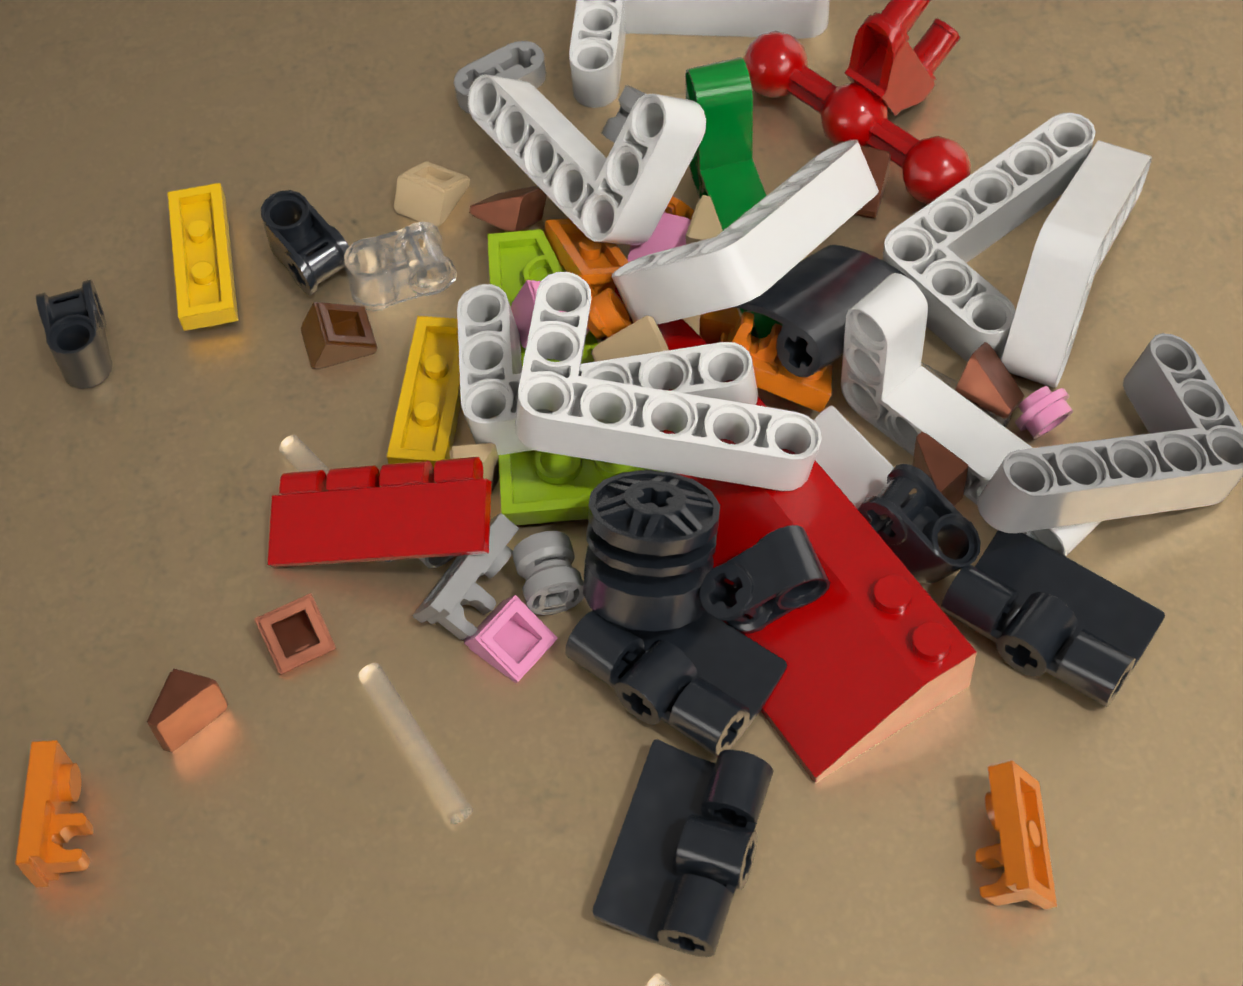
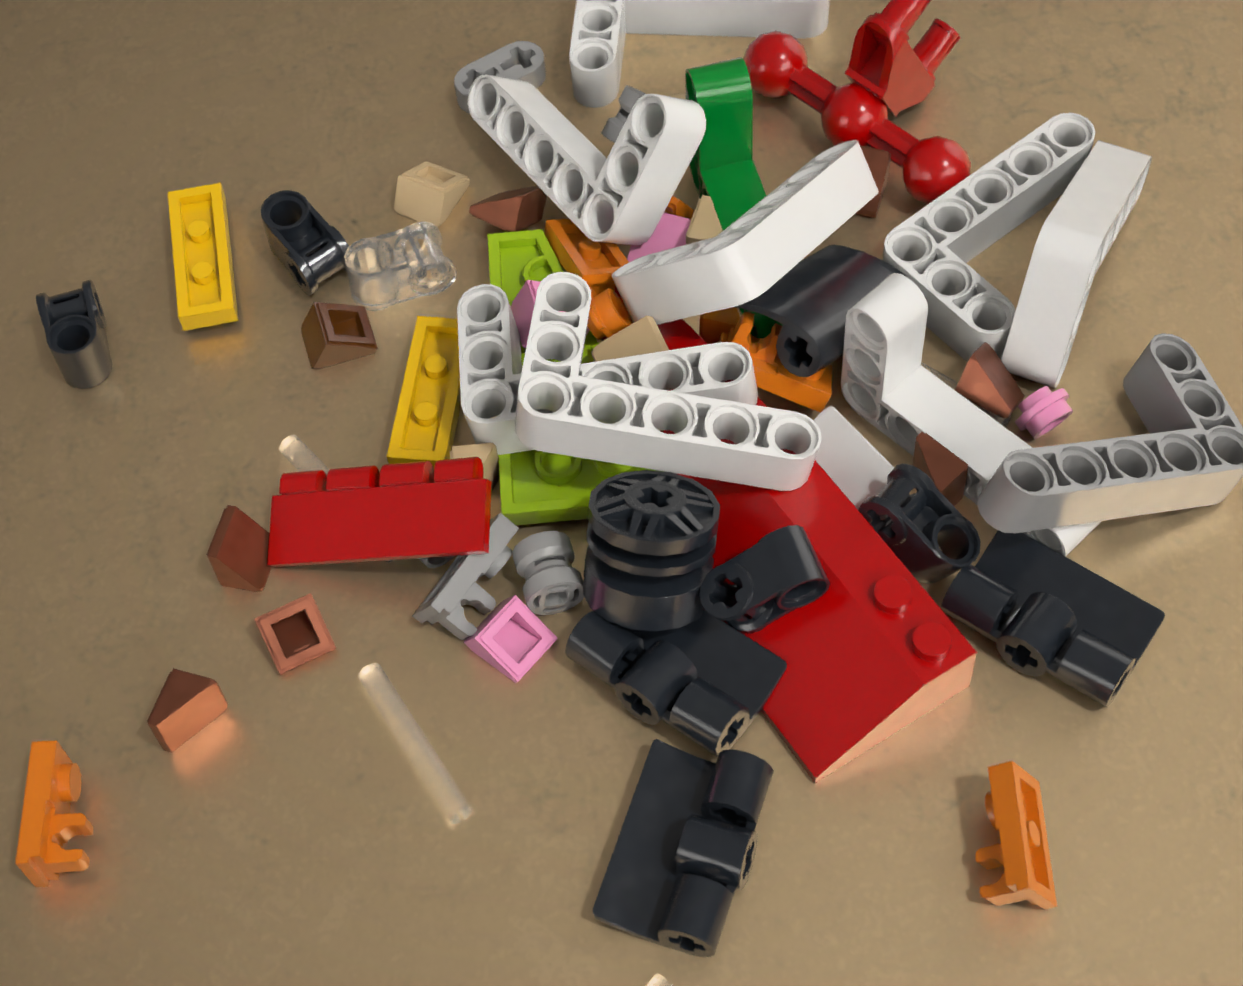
none -> copper slope [206,505,272,592]

